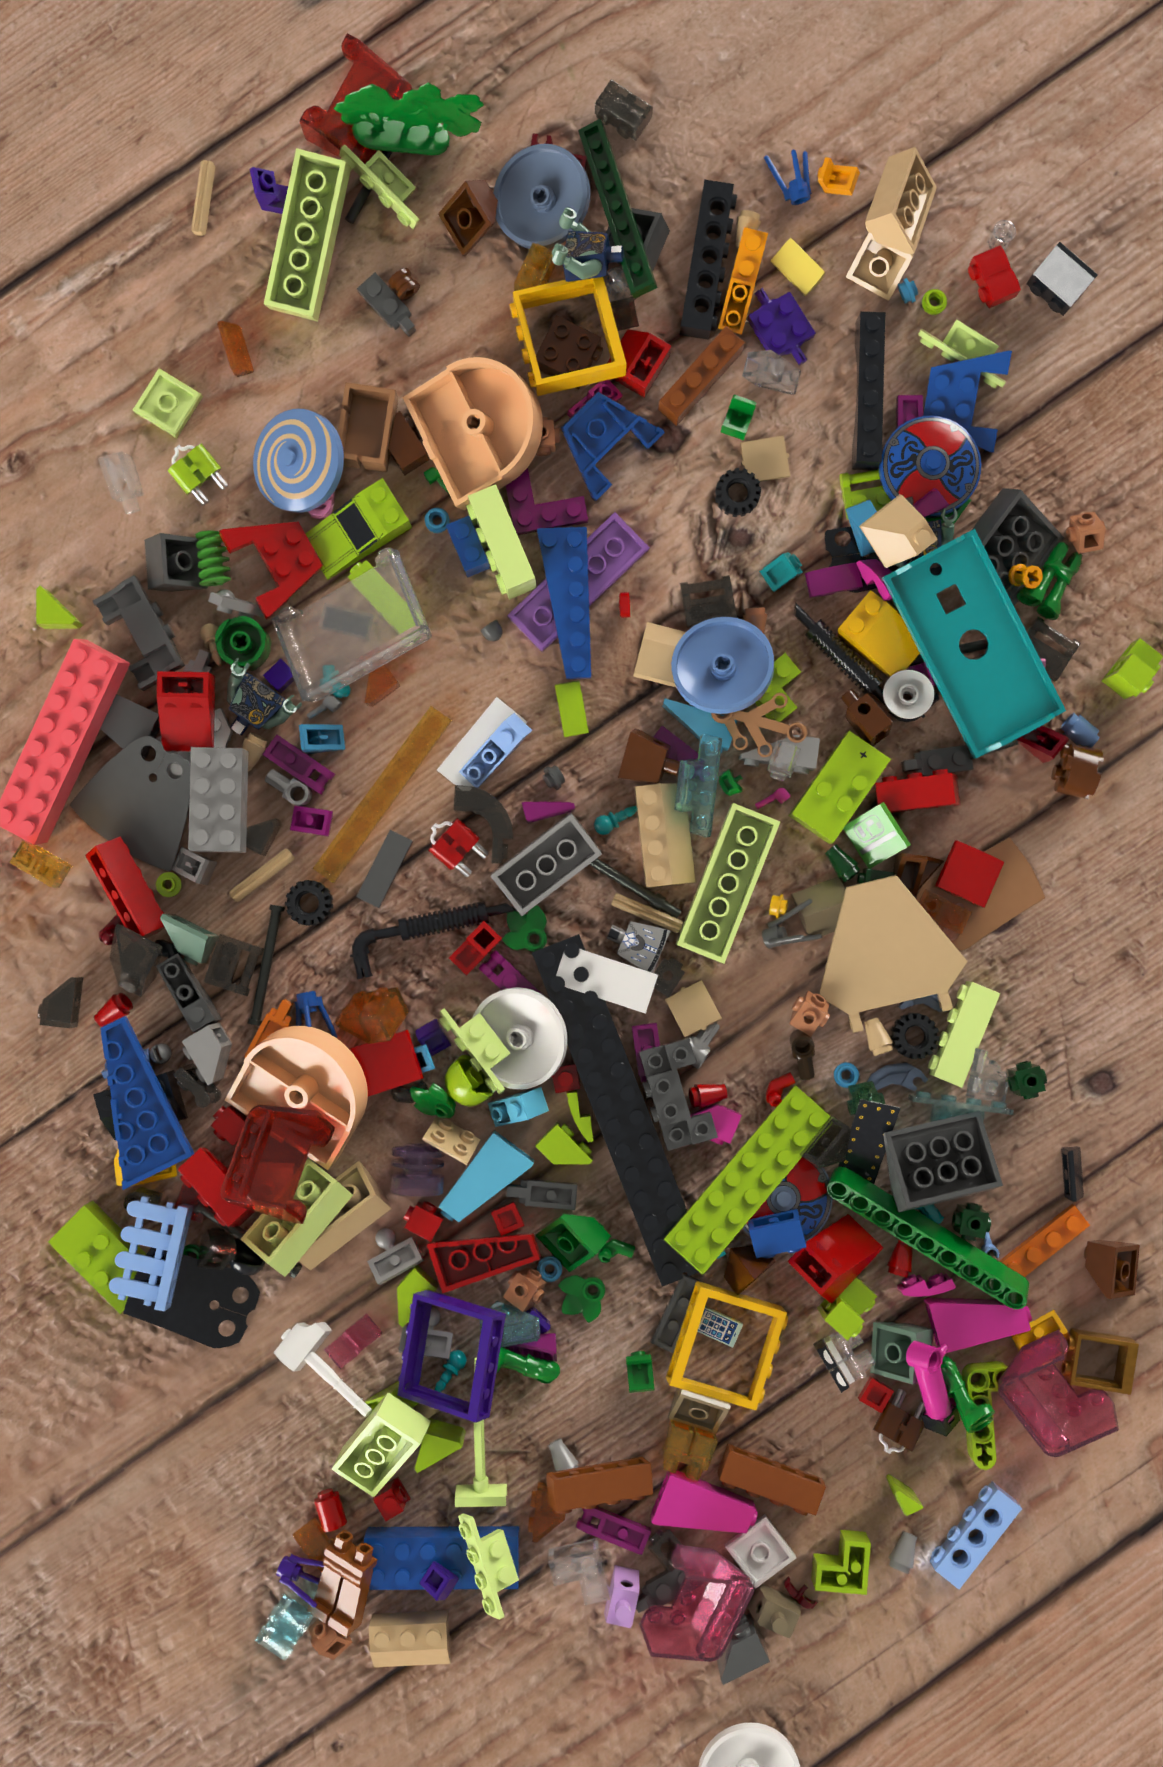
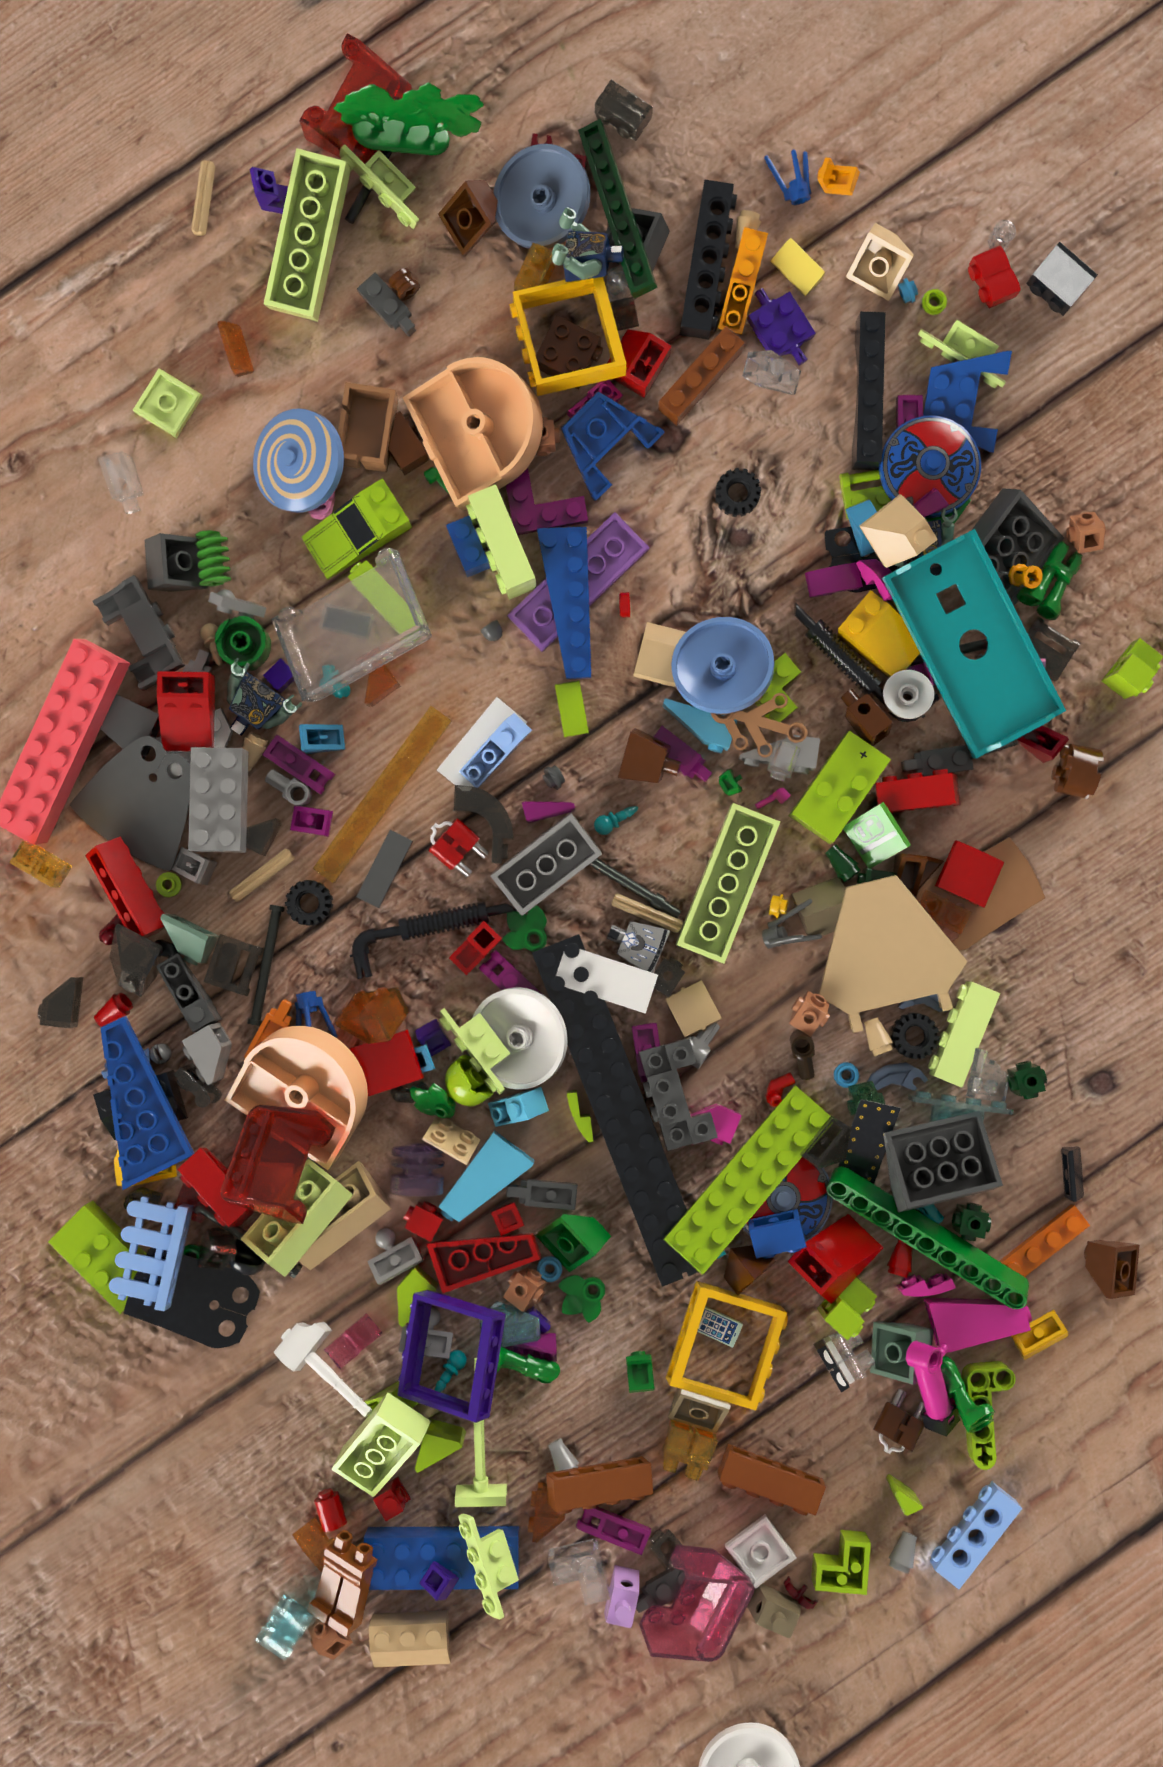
lime slope [36,586,83,629] -> none
lime piece [168,444,228,505] -> none
red brick [211,1105,255,1146] -> none
red wing [219,521,323,620] -> none
dark purple plant [276,1554,324,1608] -> none
light grey hand [307,696,342,719] -> none
dark azure plate [424,508,450,533] -> none
lime slope [535,1122,593,1164] -> none
red plate [552,1063,580,1093] -> none
green arm [598,1239,635,1263] -> none
tan slope [634,783,696,888] -> none
dark pink slope [650,1467,758,1533] -> none
dark grey tile [651,1273,705,1353] -> none
clear light blue bracket [675,734,722,838] -> none
clear smoke plate [680,575,737,628] -> none
red cone [689,1084,728,1109] -> none
dark grey slope [717,1613,770,1685] -> none
green bracket [720,395,757,440] -> none
tan piece [740,435,790,482] -> none
nougat cone [743,608,768,634] -> none
teal bracket [759,552,803,592] -> none
red plate [858,1376,894,1413] -> none
tan slope [865,147,937,255] -> none
light blue hand [981,1232,1000,1259] -> none
clear pink windscreen [998,1329,1119,1457] -> none
medium blue brick [1060,713,1100,748] -> none
pearl gold window [1061,1328,1139,1395] -> none

